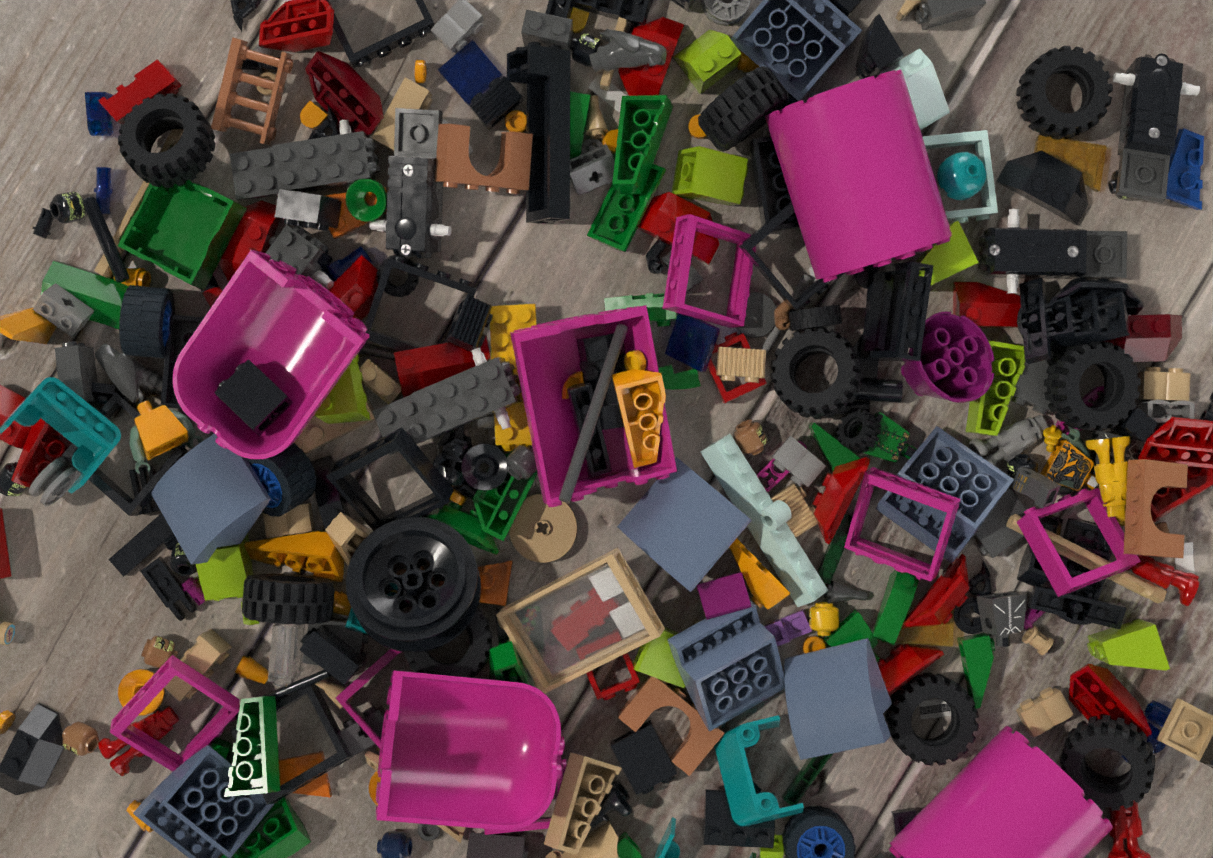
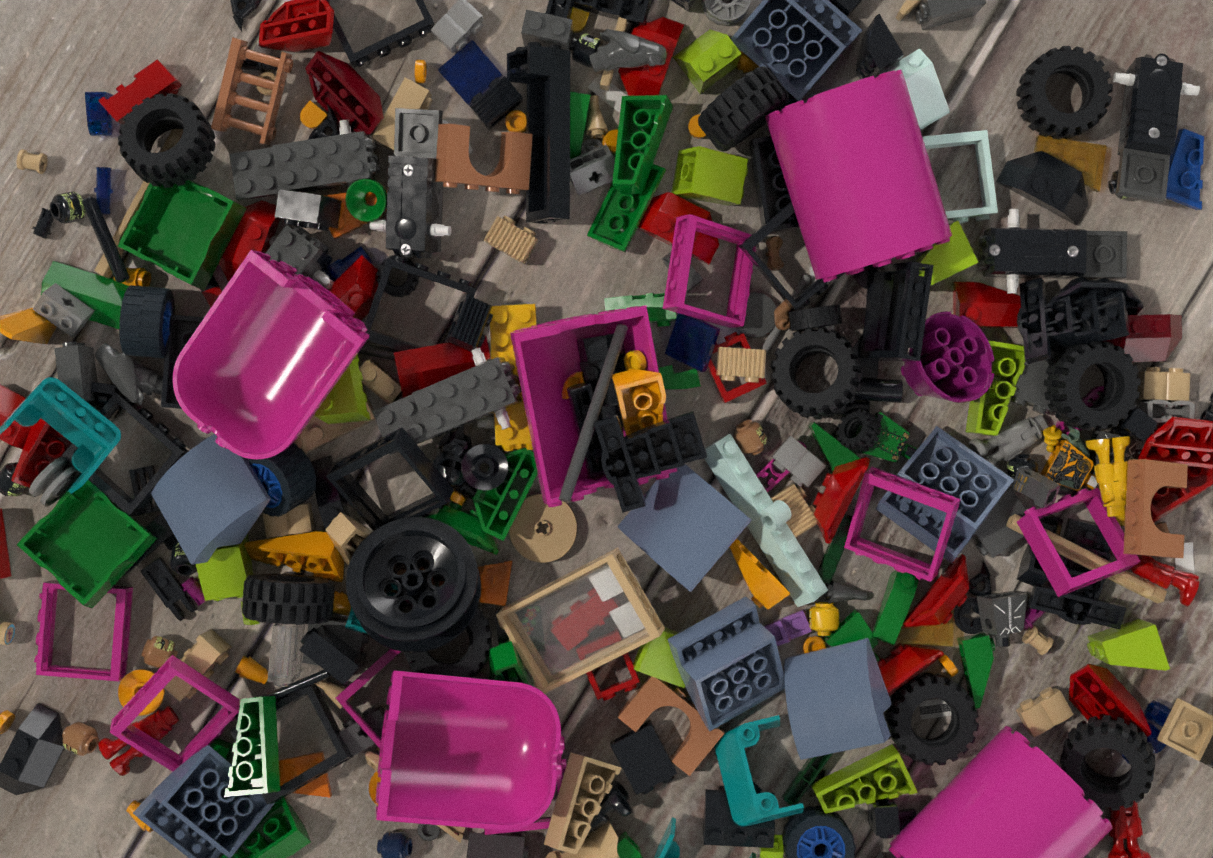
light orange torso [129,401,203,475] -> none
black brick [214,359,293,436] -> none
dark grey head [506,445,537,480] -> none
black arm [645,239,667,274] -> none
magenta slope [696,572,751,620] -> none
teal cylinder [937,152,987,200] -> none
none -> tan bush [16,149,48,174]
none -> green tile [17,480,157,609]
none -> dark pink window [34,580,133,682]
none -> tan brick [484,215,538,265]
none -> black slope [594,411,707,513]
none -> medium nougat piece [766,236,784,271]
none -> lime wedge [811,744,918,814]
none -> black brick [867,798,900,839]
none -> light orange tile [938,654,959,677]

